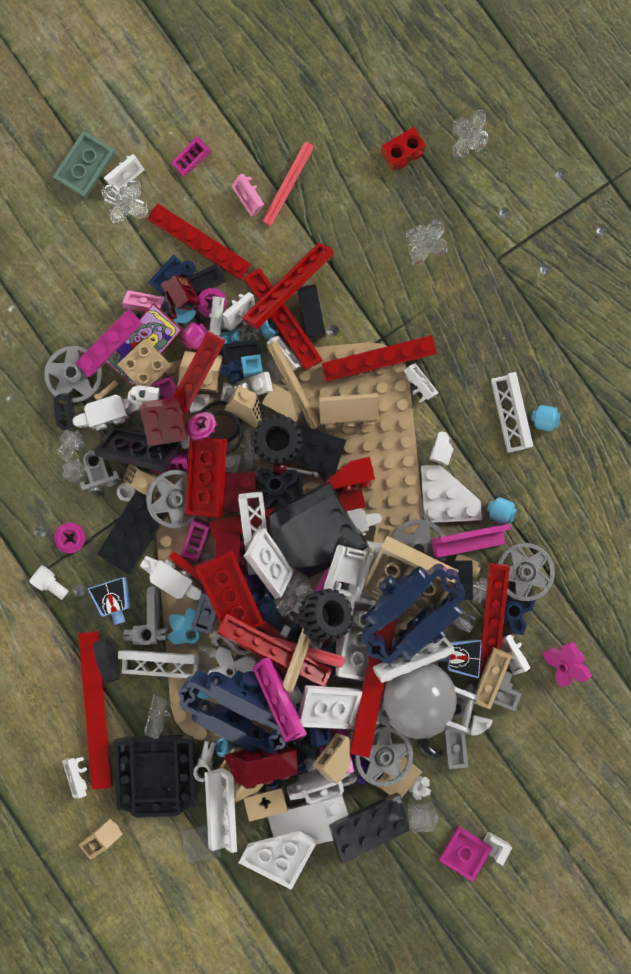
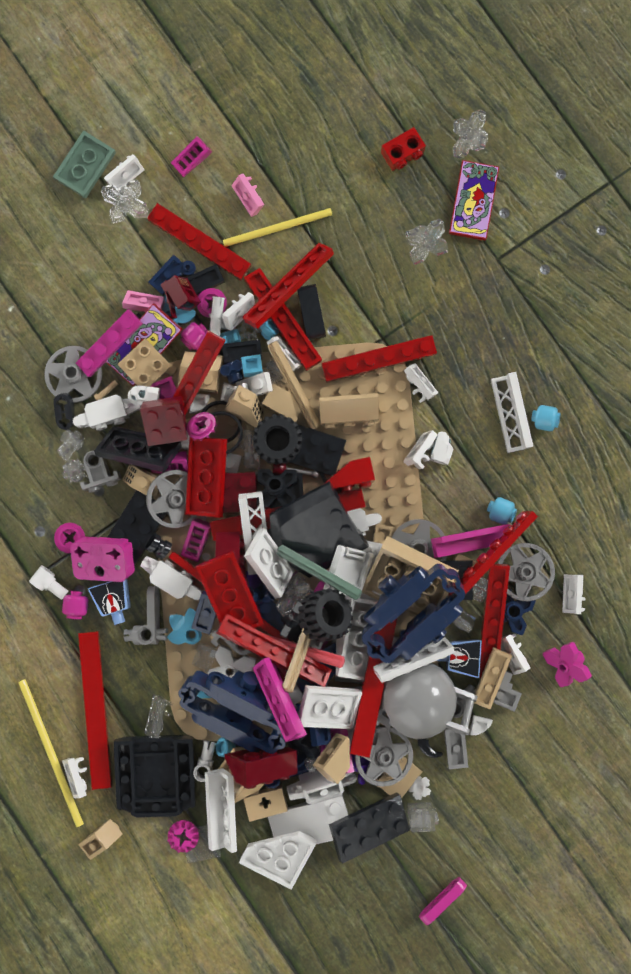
black tyre [94,638,120,683] -> none
white tile [117,483,136,502] -> none
white fence [118,650,199,678] -> none
coral axle [263,142,313,226] -> none
white plate [420,465,482,523] -> none
dark pink tile [439,825,493,882] -> none
white panel [483,832,512,865] -> none
none -> light yellow piece [18,679,84,827]
none -> dark pink head [62,591,88,619]
none -> dark pink axle [70,536,135,582]
none -> black wheel [145,533,172,560]
none -> dark pink gear [168,820,199,853]
none -> light yellow piece [223,208,332,247]
none -> sand green axle [276,545,362,600]
none -> white plate [403,430,438,469]
none -> dark pink beam [419,877,467,925]
none -> red plate [448,511,538,596]
none -> tile [449,160,499,241]
none -> white plate [562,574,585,614]

